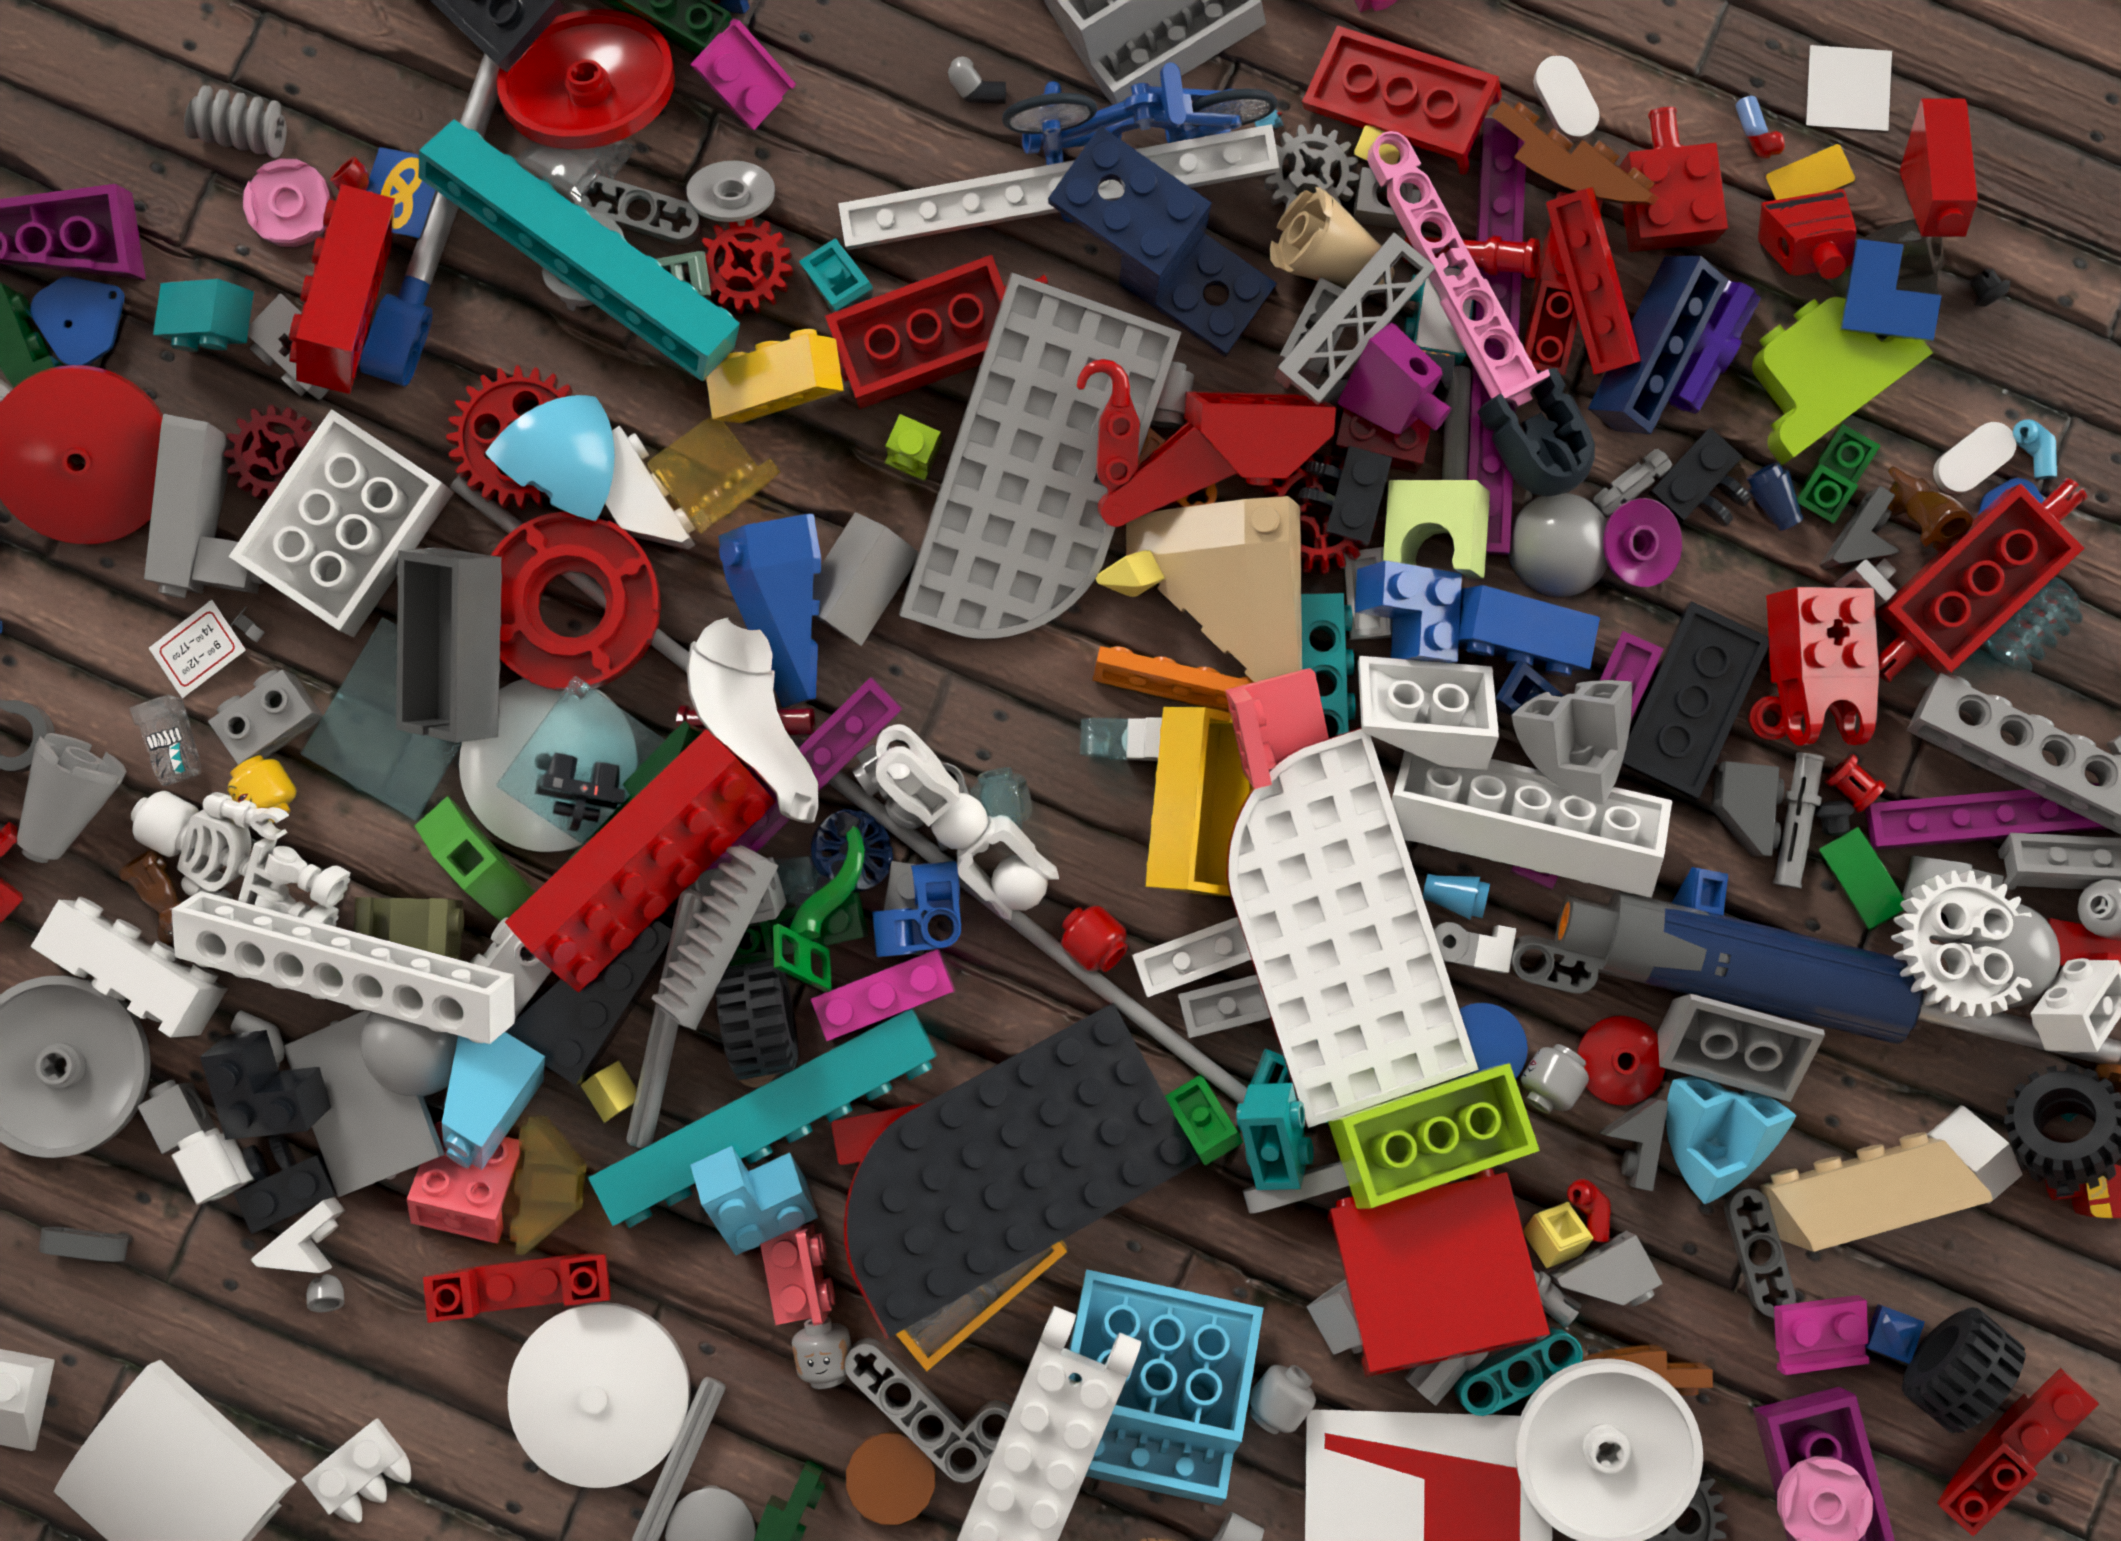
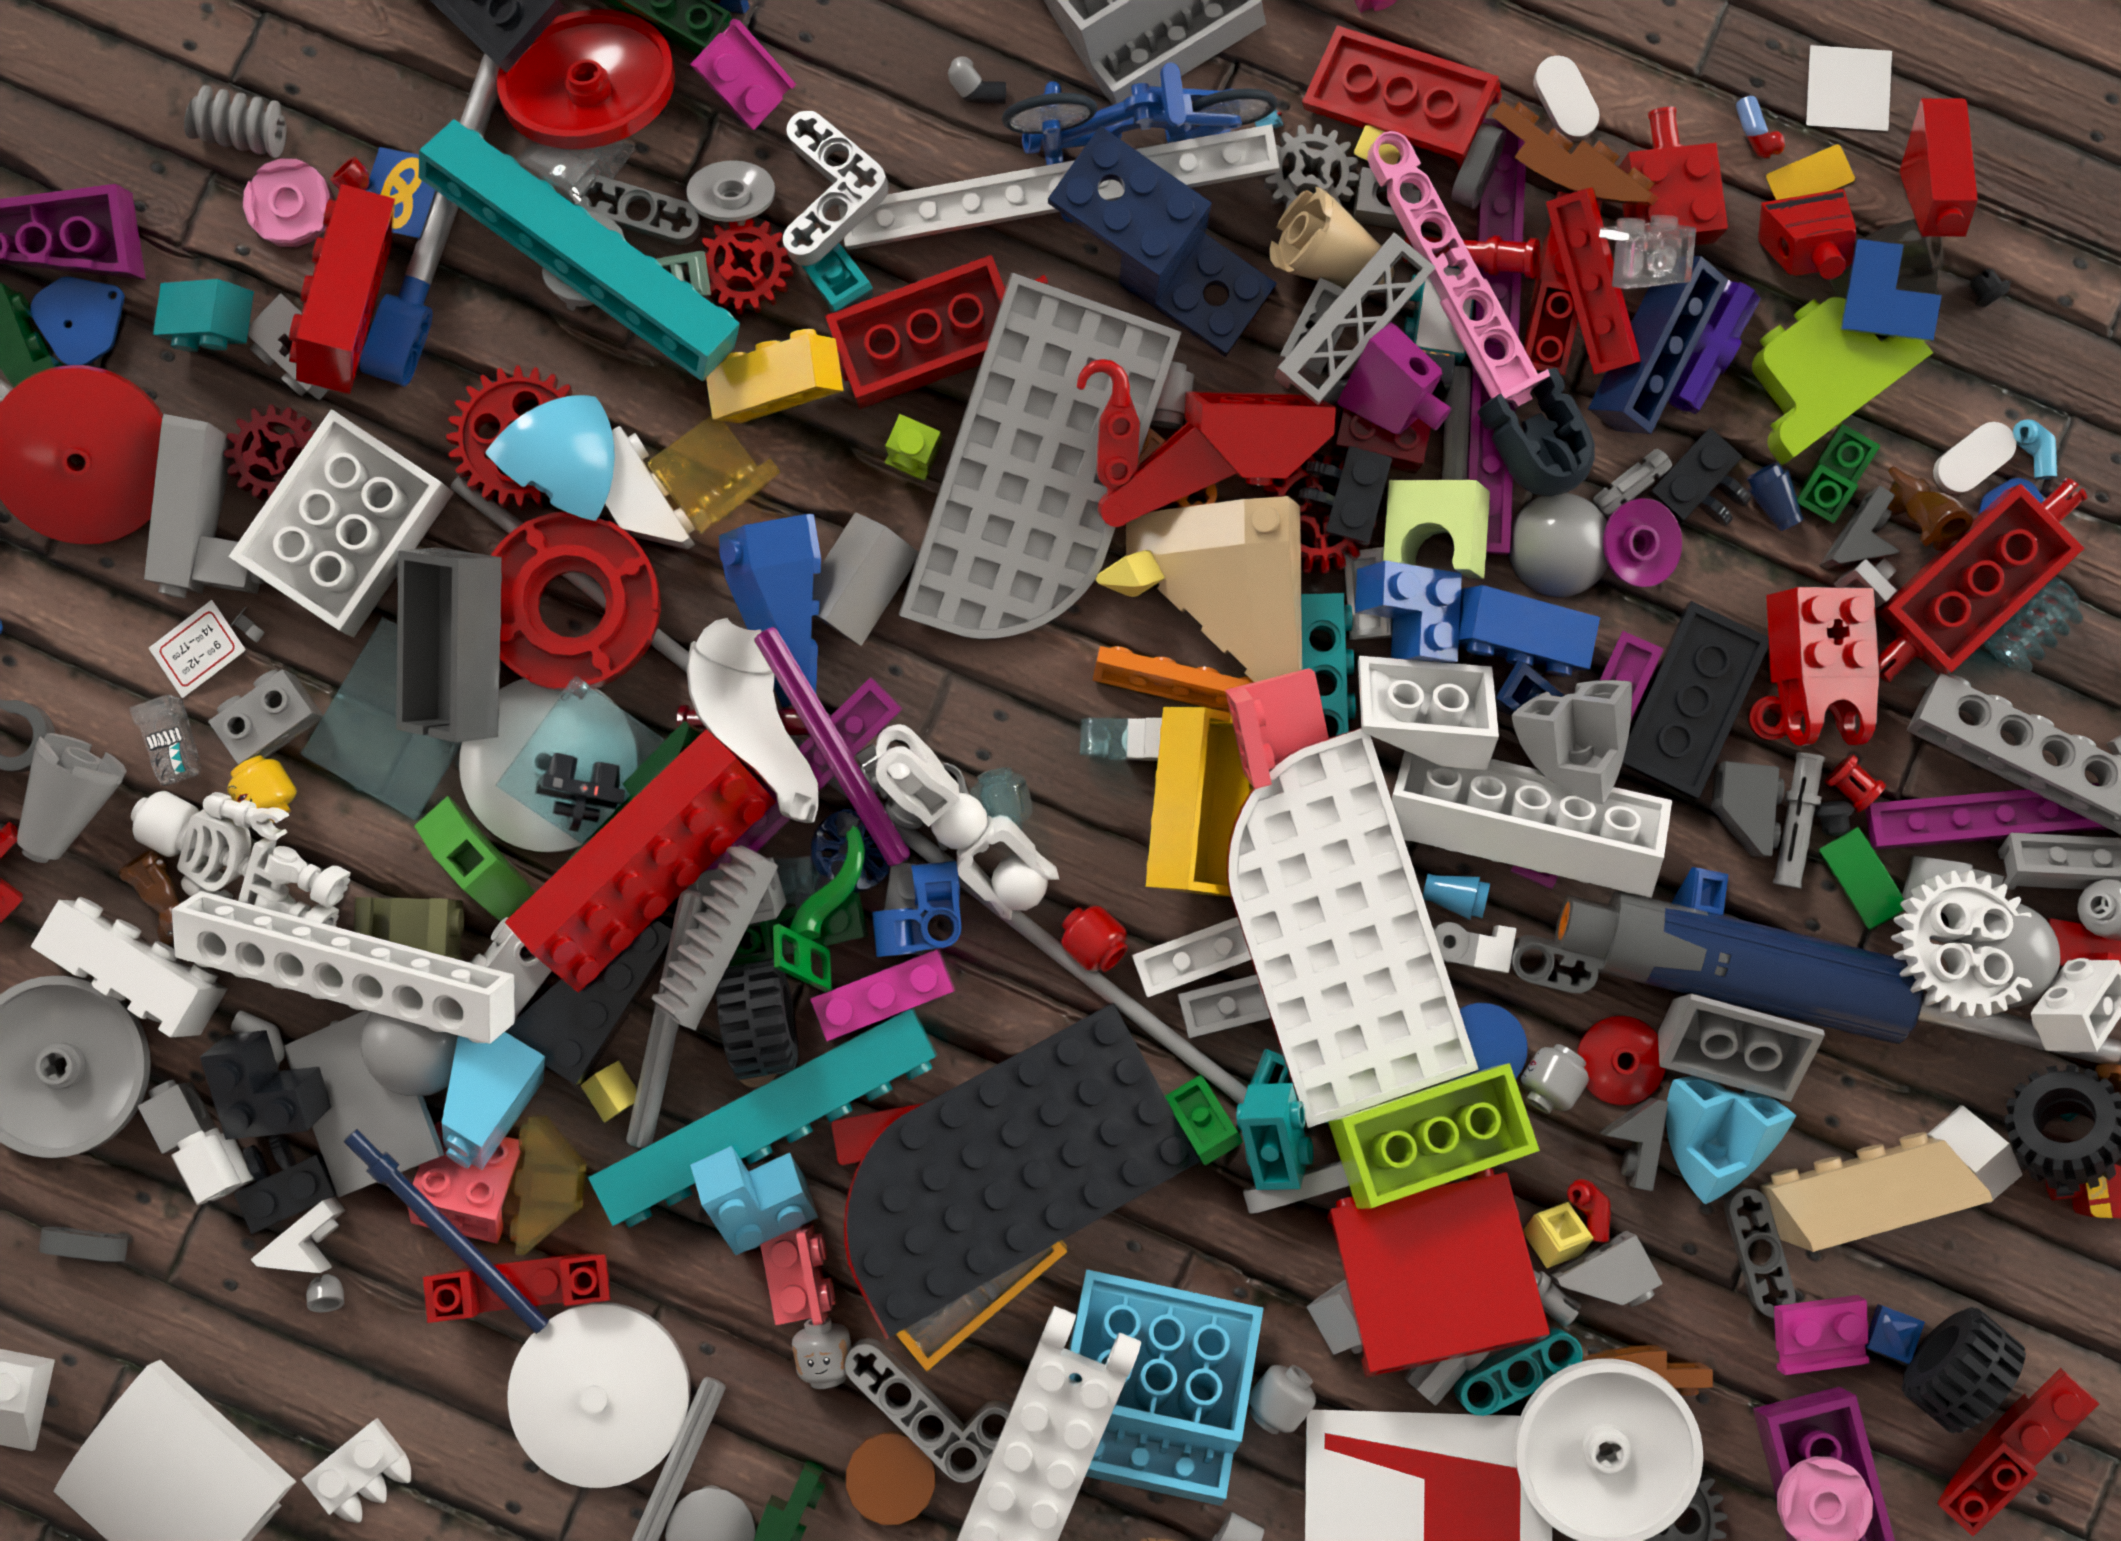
none -> dark blue bar [343,1129,549,1334]
none -> magenta axle [754,627,910,867]
none -> light grey beam [783,111,889,266]
none -> dark grey beam [1451,123,1506,209]
none -> clear bracket [1599,215,1696,289]

